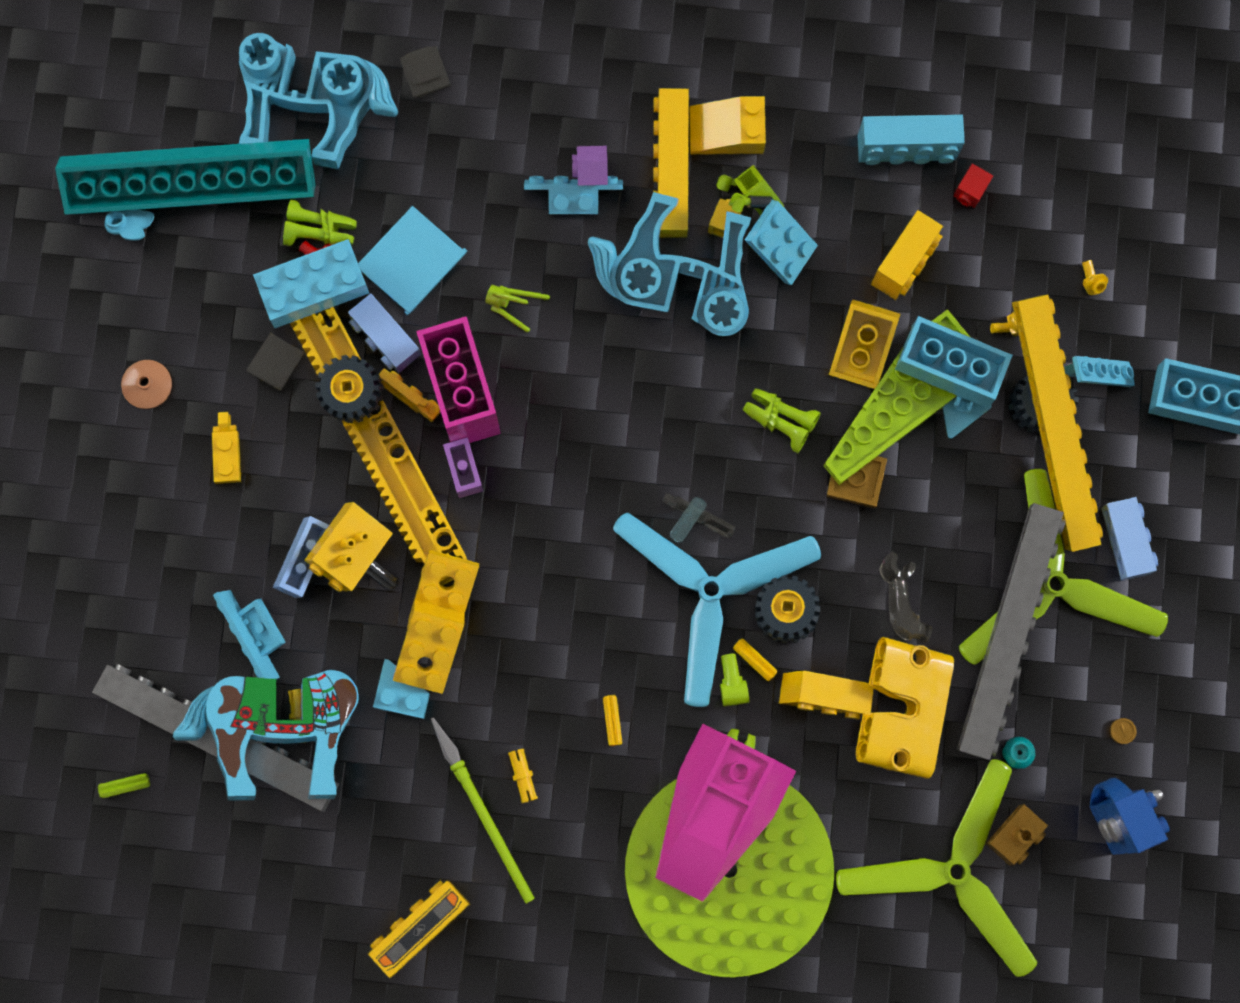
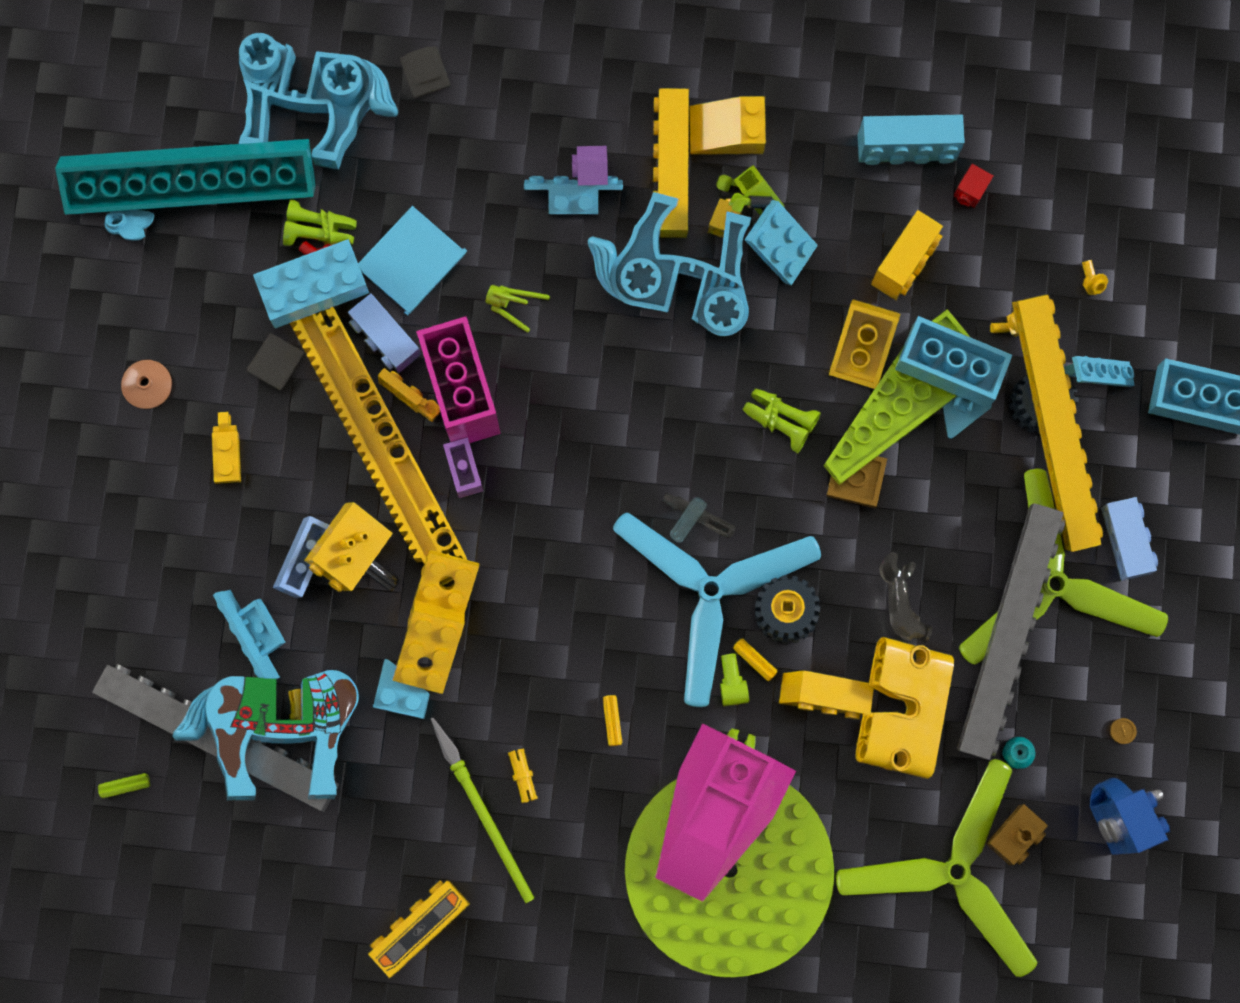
black wheel [315,355,384,423] -> none

